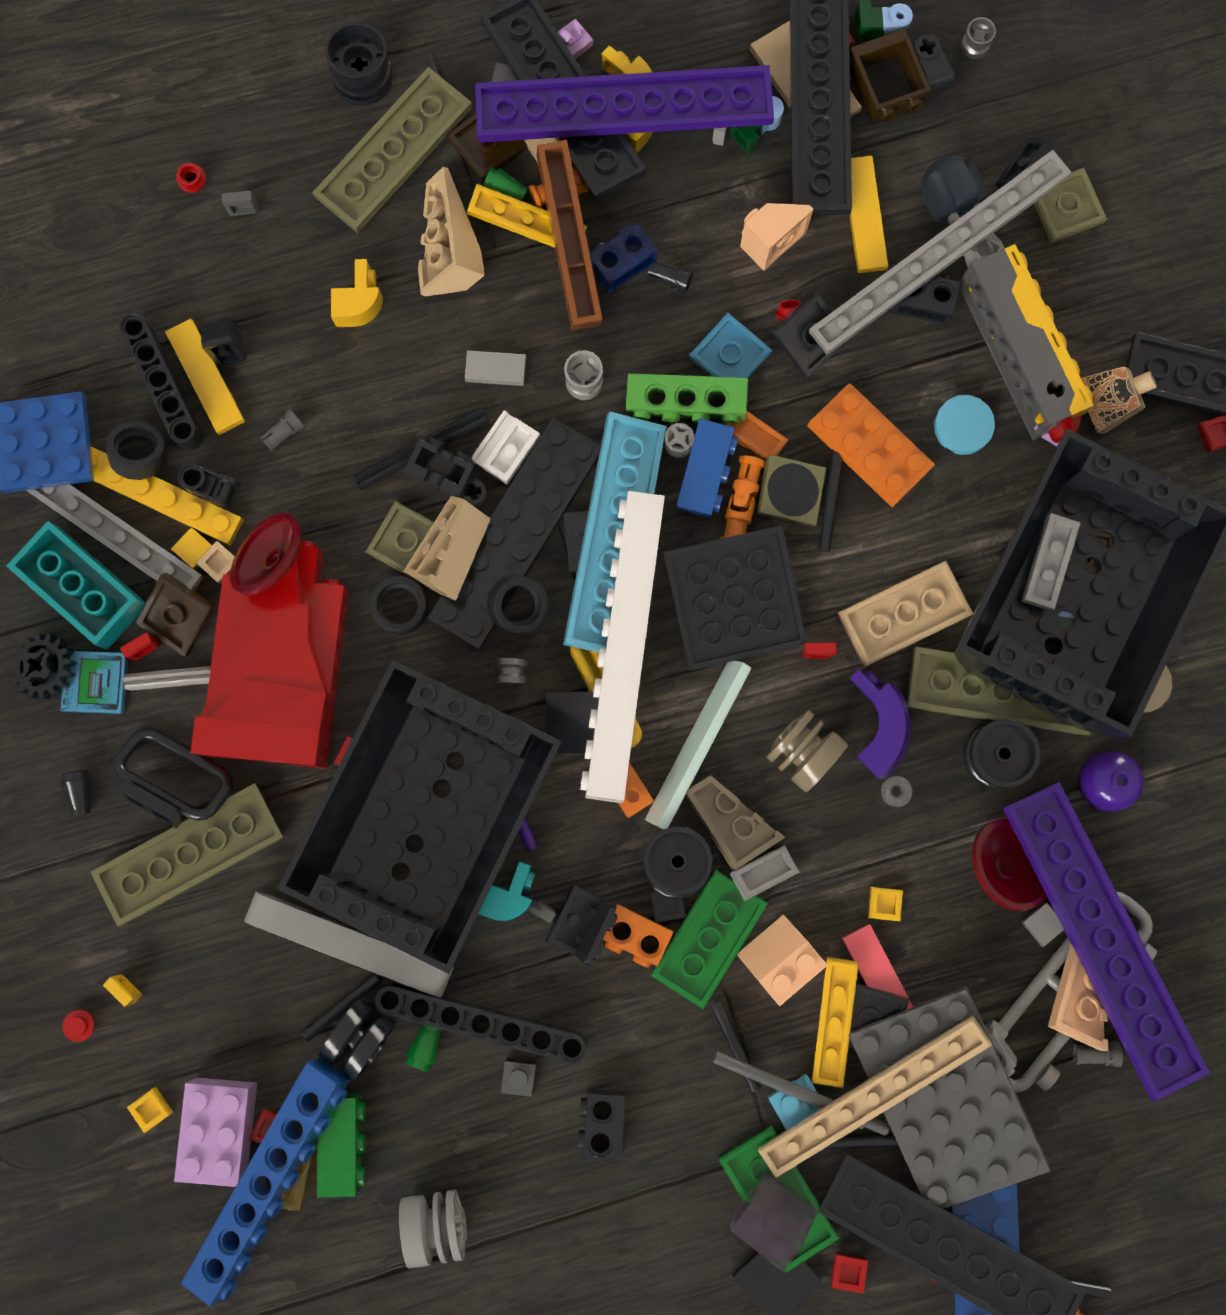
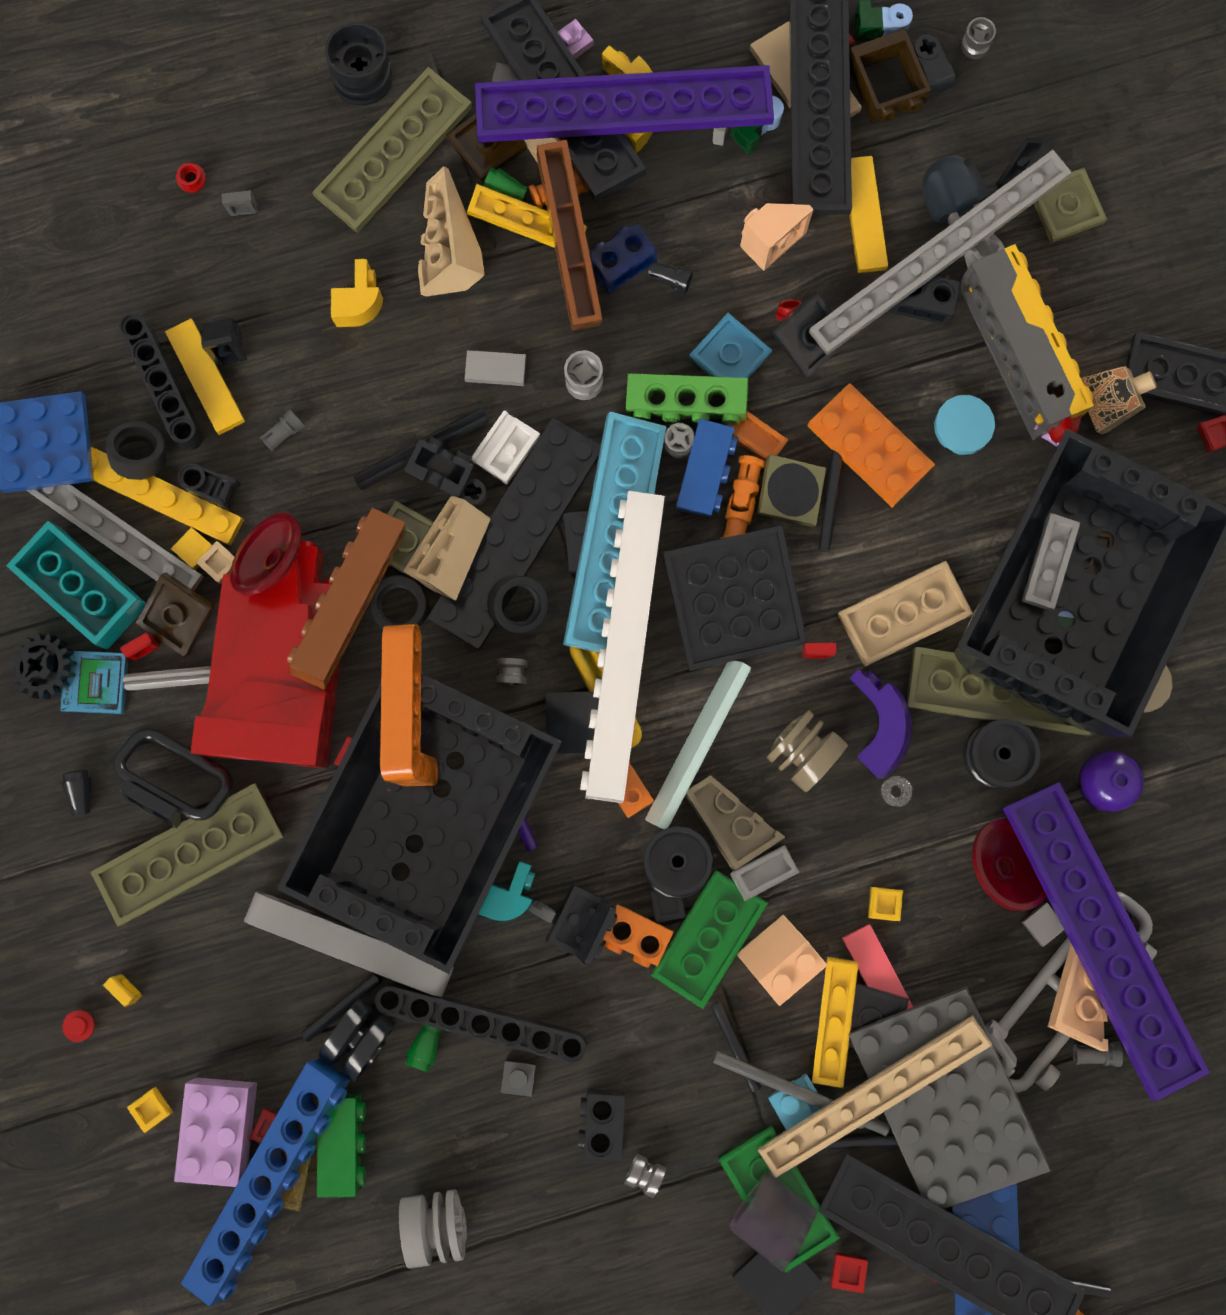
none -> dark orange brick [287,508,405,690]
none -> orange beam [380,624,438,786]
none -> flat silver wheel [624,1154,666,1198]

